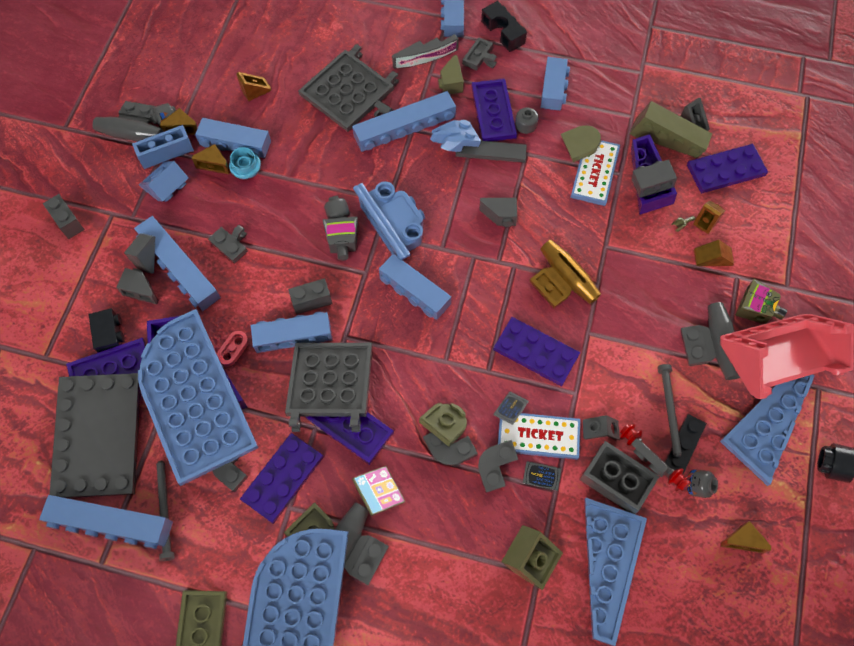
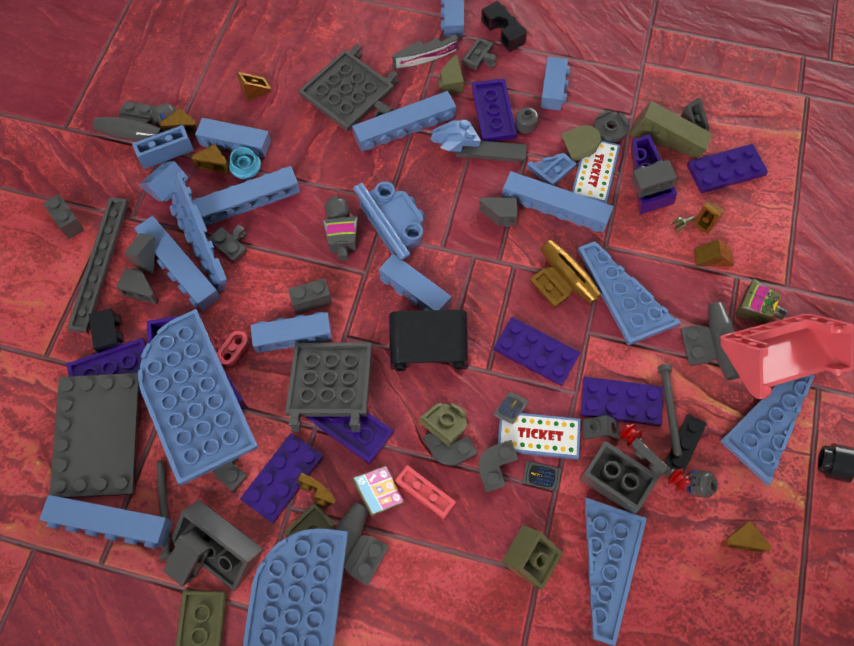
none -> dark grey plate [67,197,129,334]
none -> dark grey brick [163,531,212,587]
none -> medium blue wing [170,171,227,292]
none -> dark grey slope [171,500,263,592]
none -> medium blue brick [192,166,301,226]
none -> pearl gold slope [295,473,335,507]
none -> black windscreen [389,310,468,371]
none -> coral tile [395,465,456,520]
none -> medium blue brick [502,171,614,233]
none -> medium blue wing [527,153,577,186]
none -> medium blue wing [577,241,681,346]
none -> dark purple plate [580,376,663,427]
none -> dark grey plate [593,110,629,143]

